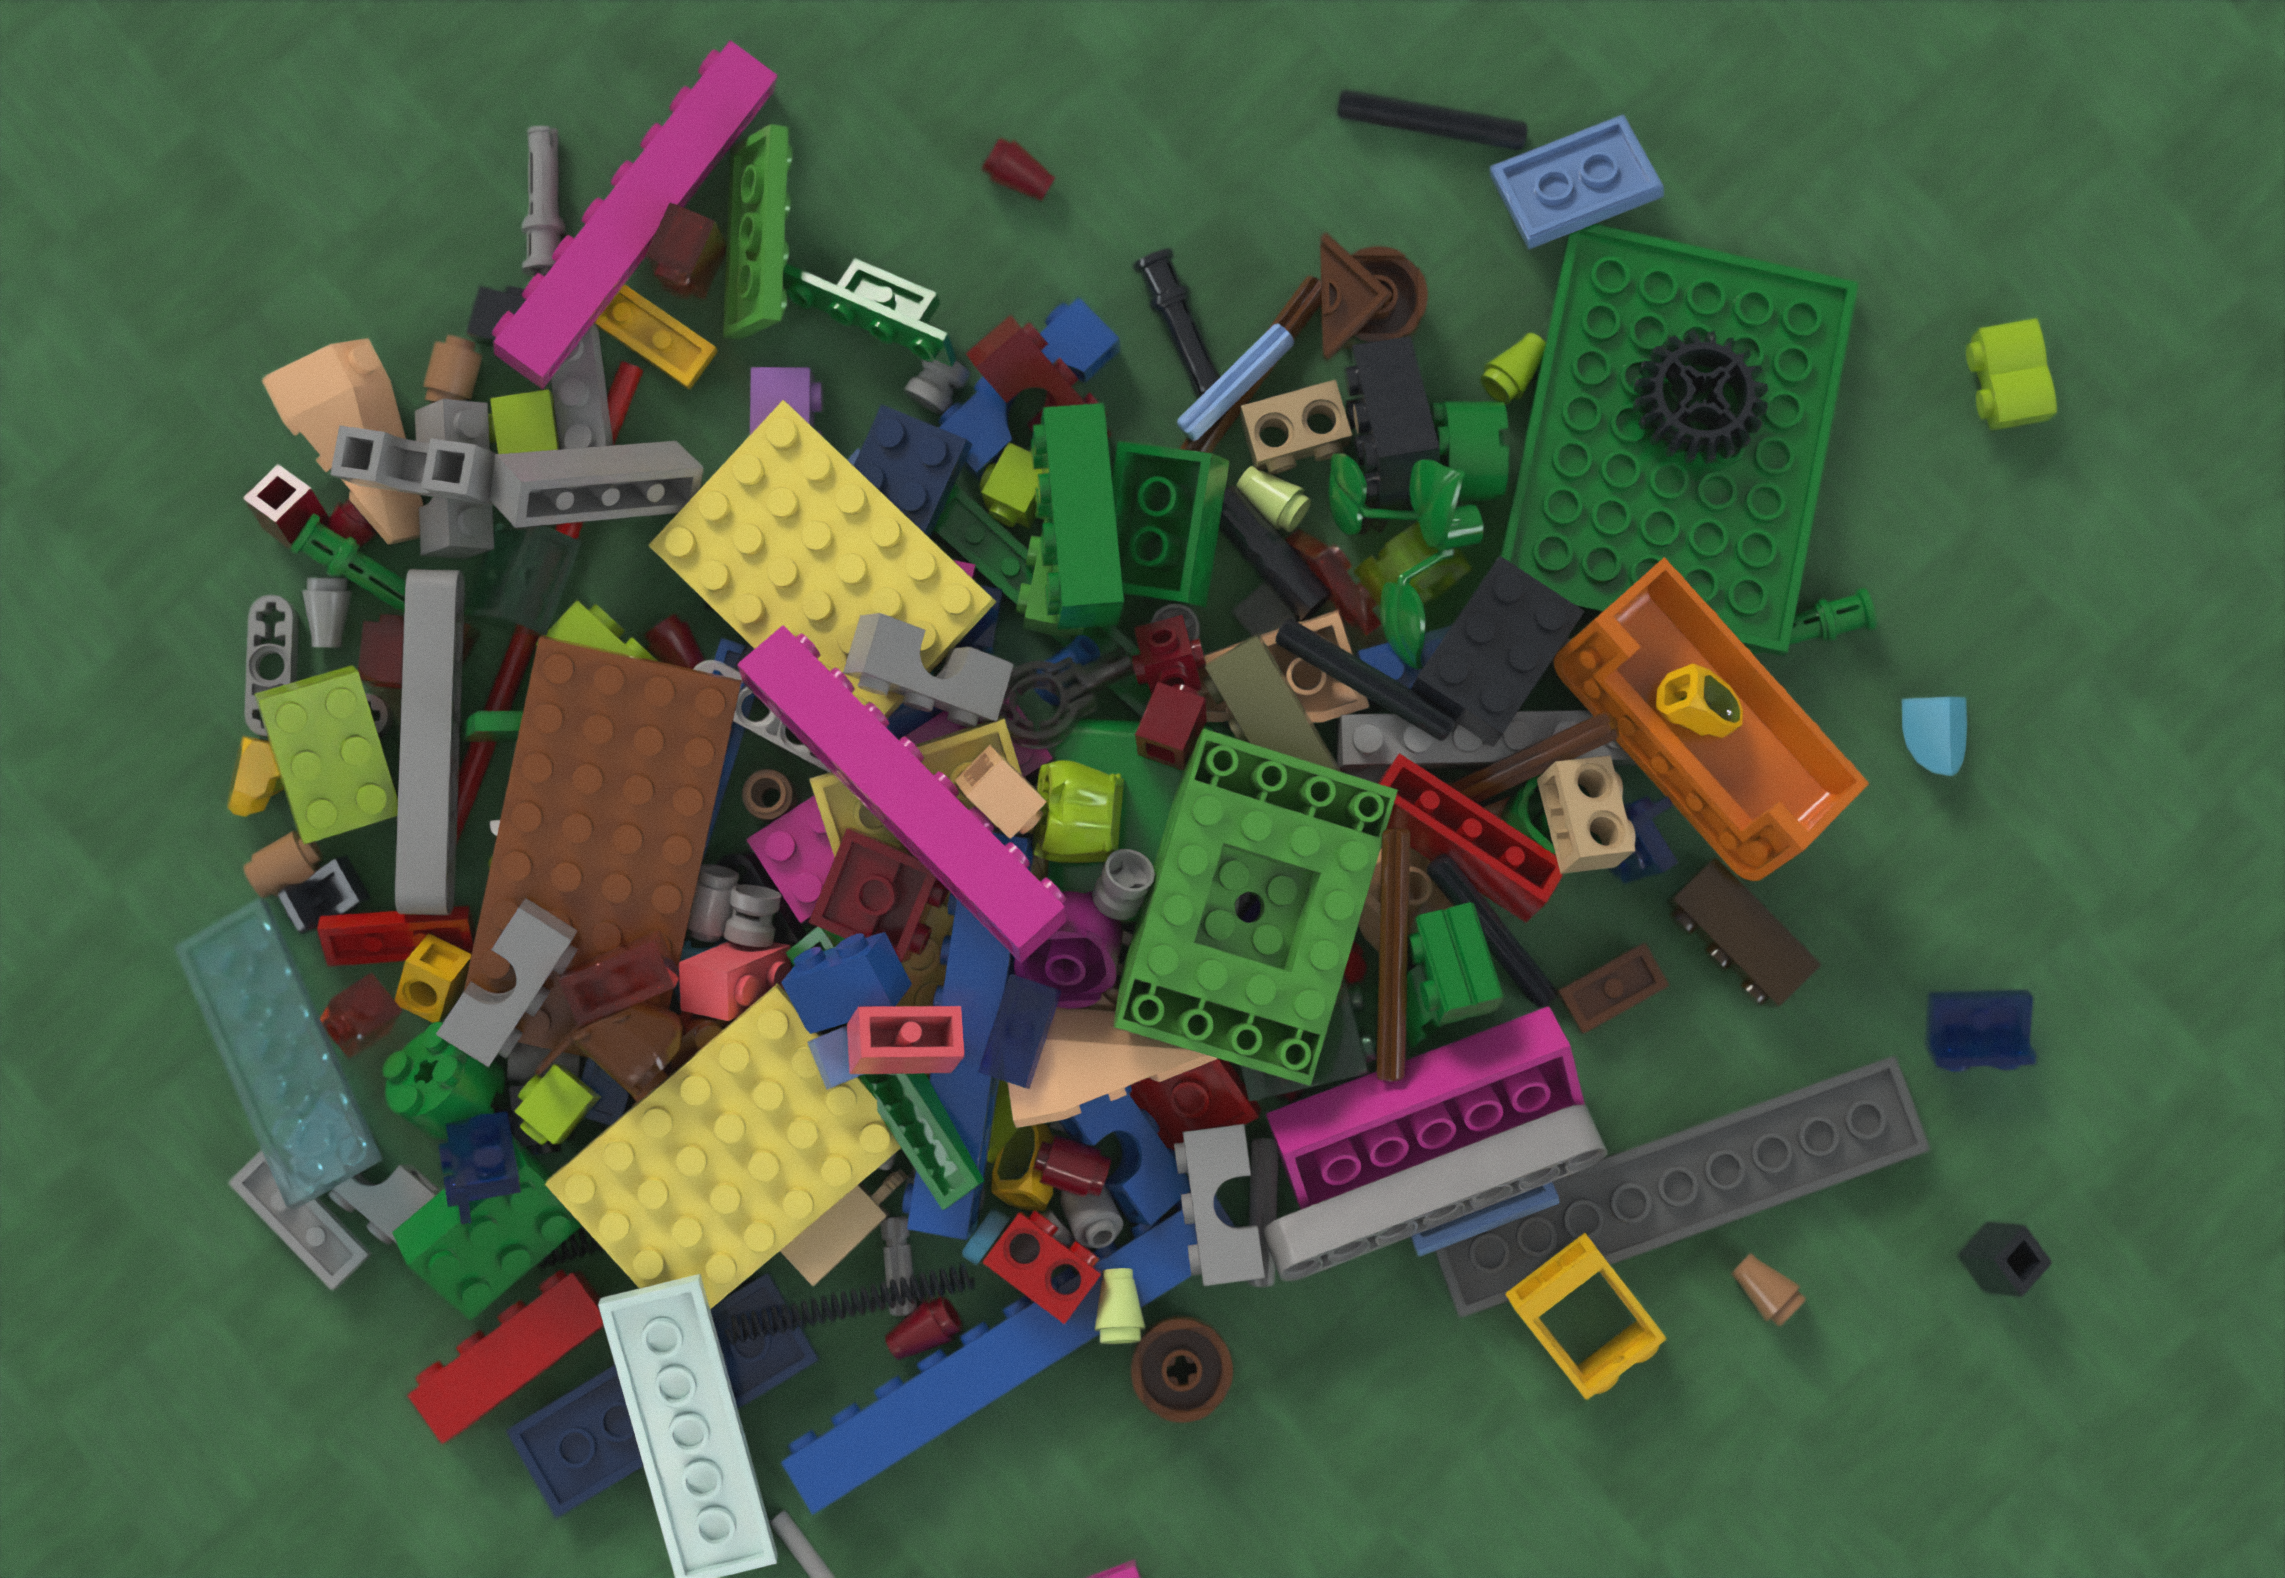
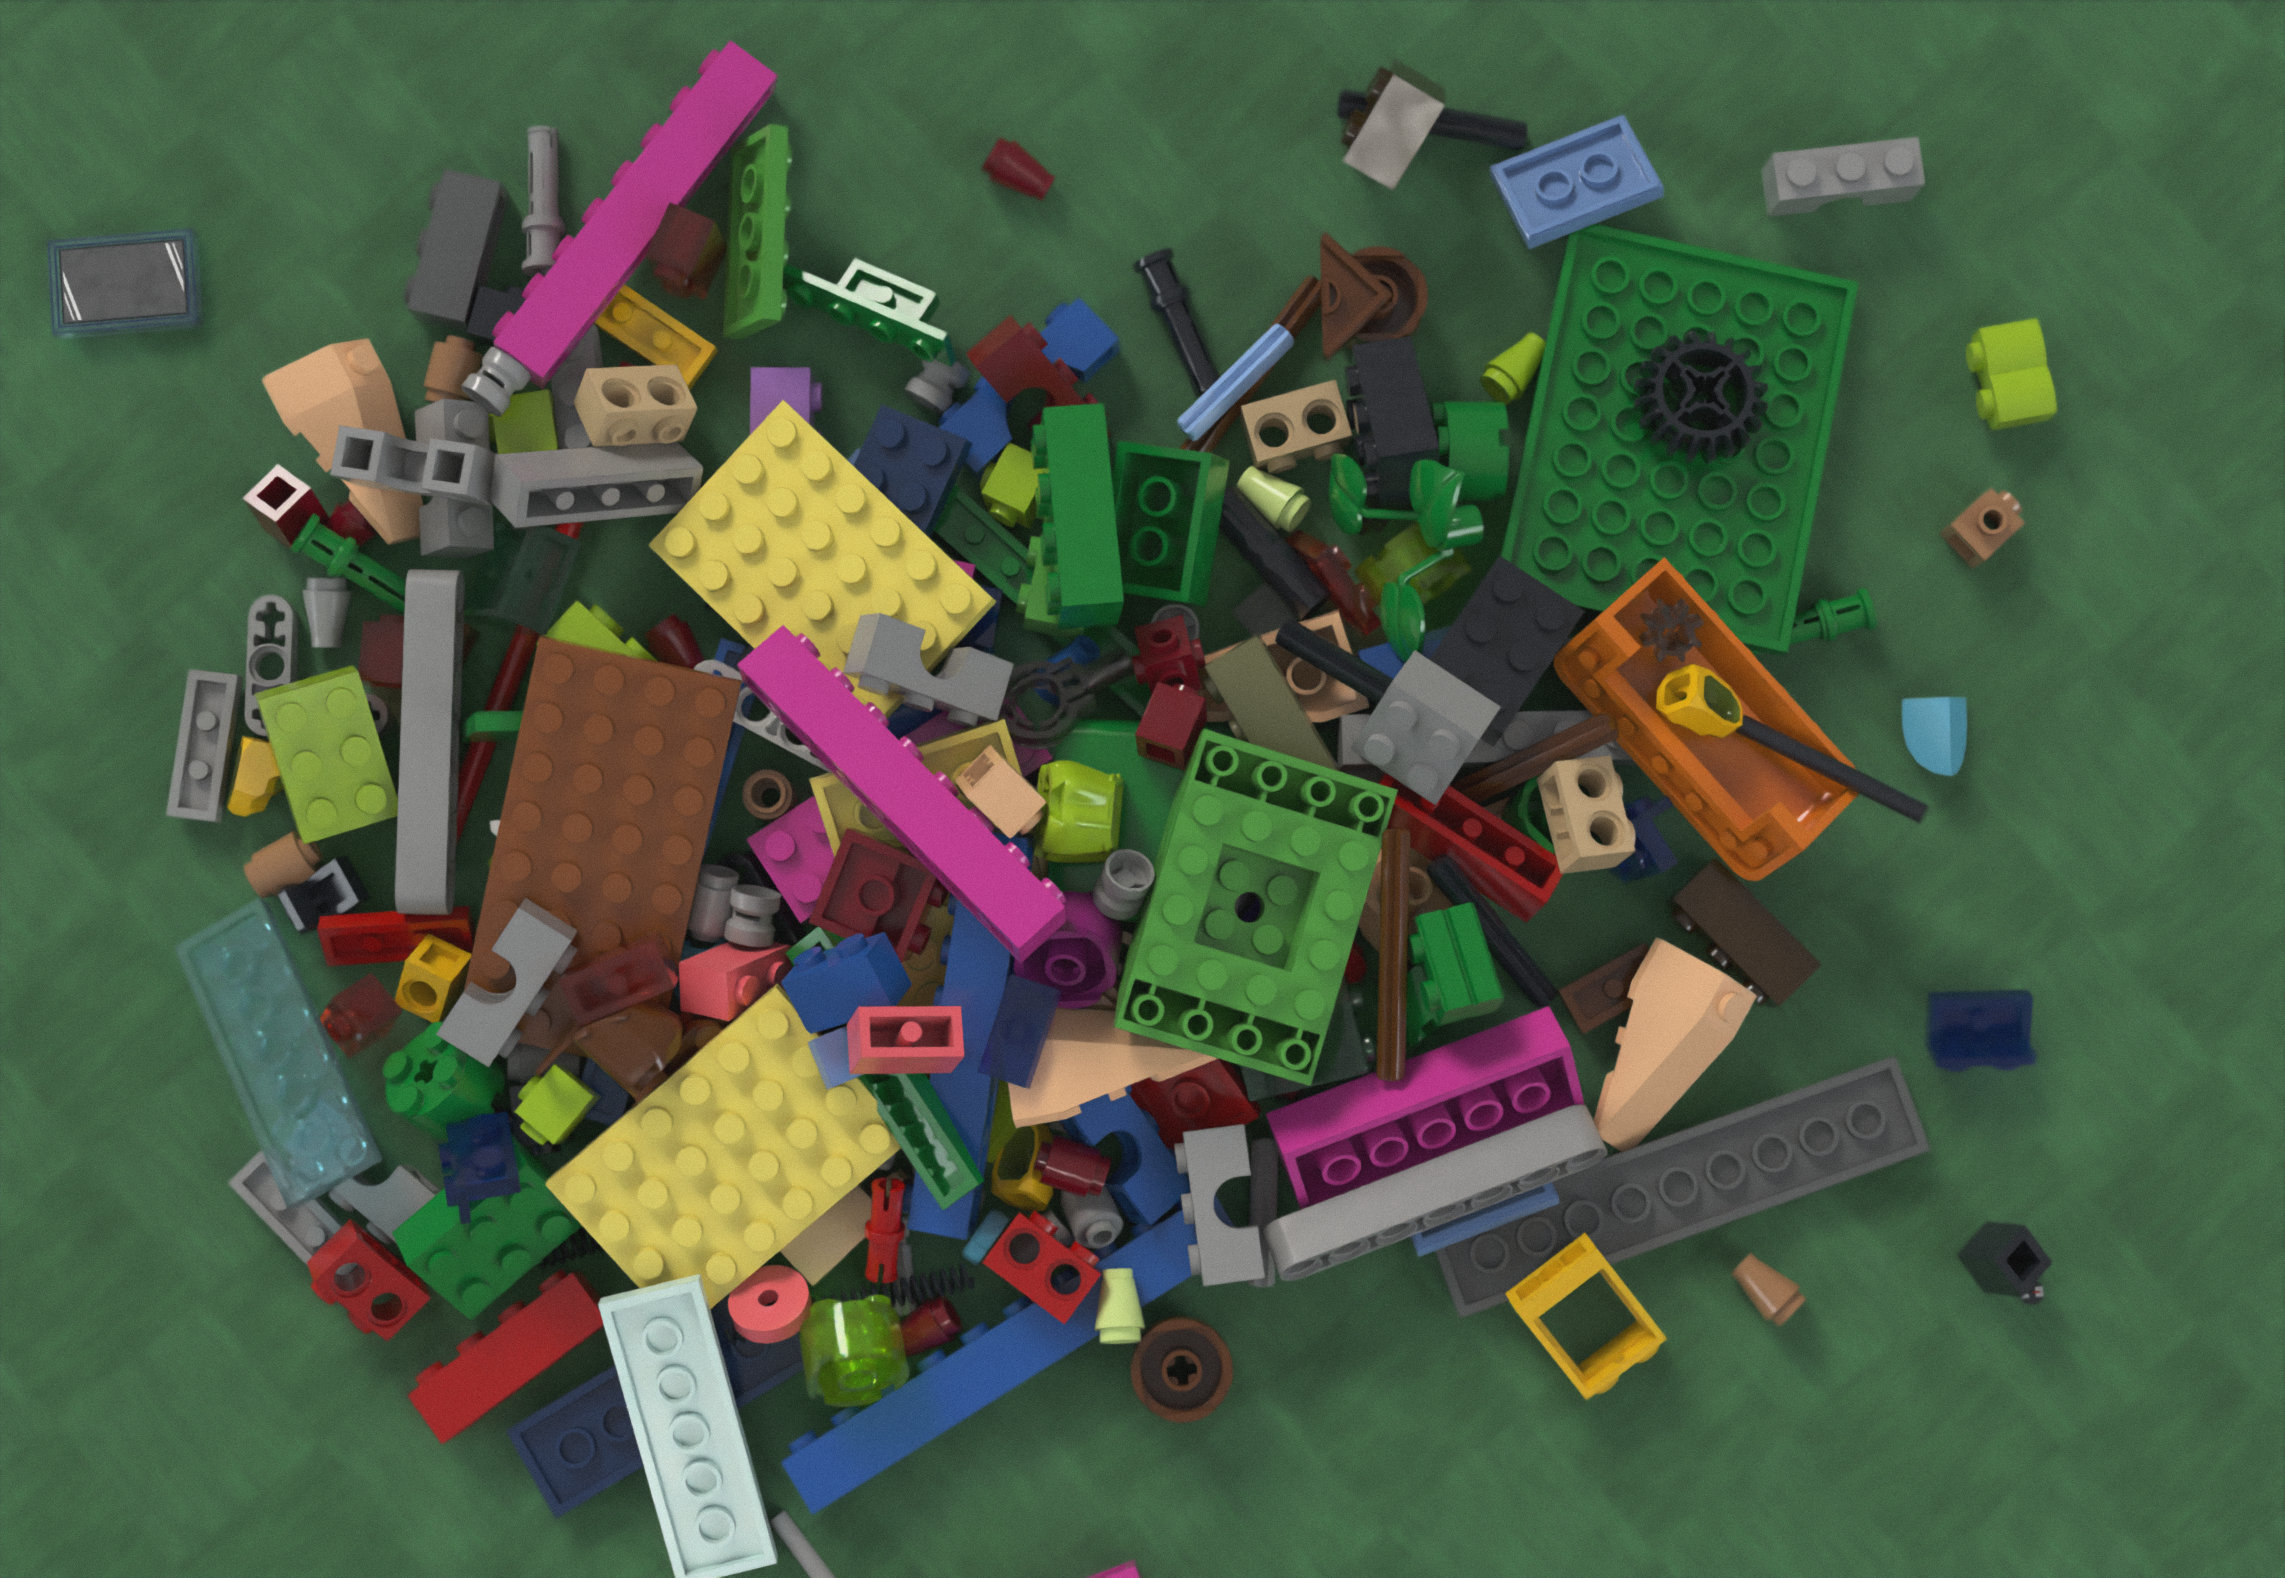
none -> tile [47,228,203,339]
none -> light grey plate [166,669,243,823]
none -> red brick [307,1218,431,1342]
none -> dark grey brick [404,168,510,332]
none -> light grey wheel [461,347,531,417]
none -> tan brick [573,364,698,447]
none -> coral piece [728,1265,812,1344]
none -> clear neon green brick [798,1295,909,1407]
none -> red pin [864,1177,905,1283]
none -> brick [1339,59,1445,191]
none -> light grey brick [1350,651,1501,805]
none -> light nougat wedge [1593,937,1757,1152]
none -> clear smoke gear [1639,598,1704,662]
none -> black bar [1736,715,1929,824]
none -> light grey arch [1761,137,1925,217]
none -> medium nougat brick [1939,487,2025,569]
none -> black piece [2020,1281,2044,1305]

